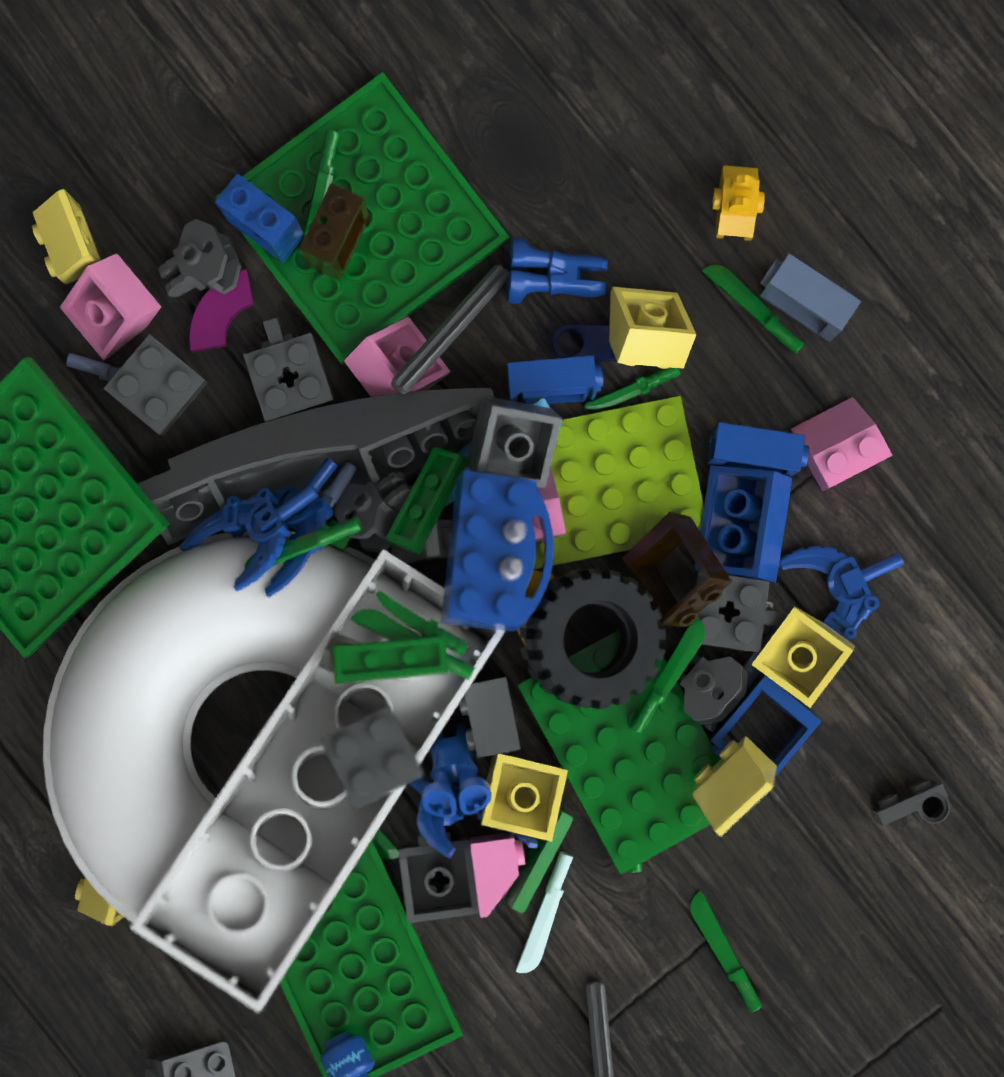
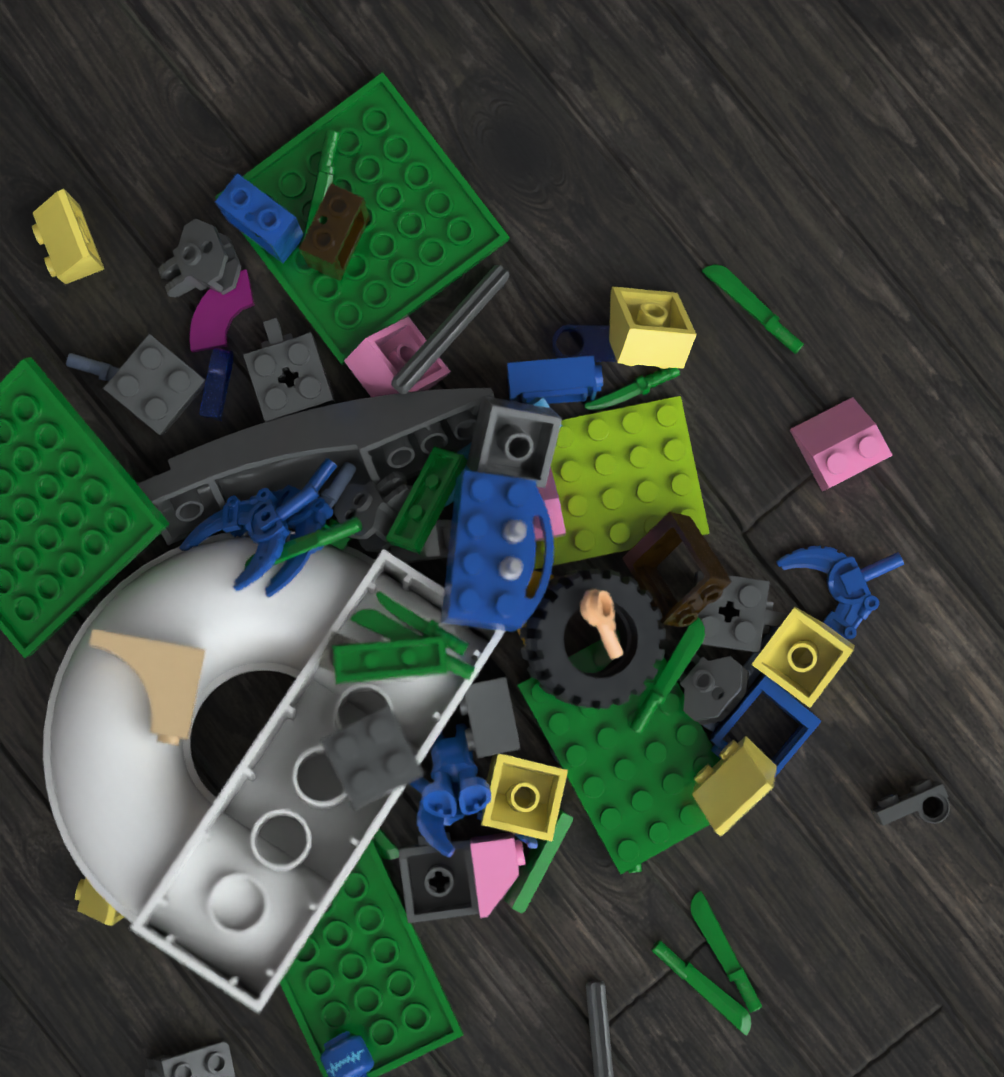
bright pink slope [60,254,161,361] -> none
blue piece [507,237,608,304] -> none
light aqua piece [516,851,573,973] -> none
blue slope [694,465,792,583] -> none
blue window [706,422,809,477] -> none
yellow hinge [712,165,765,241] -> none
sand blue window [760,253,861,343] -> none
none -> tan arch [90,629,205,746]
none -> clear blue piece [199,347,234,421]
none -> light nougat plate [580,589,623,659]
none -> green piece [651,940,751,1036]

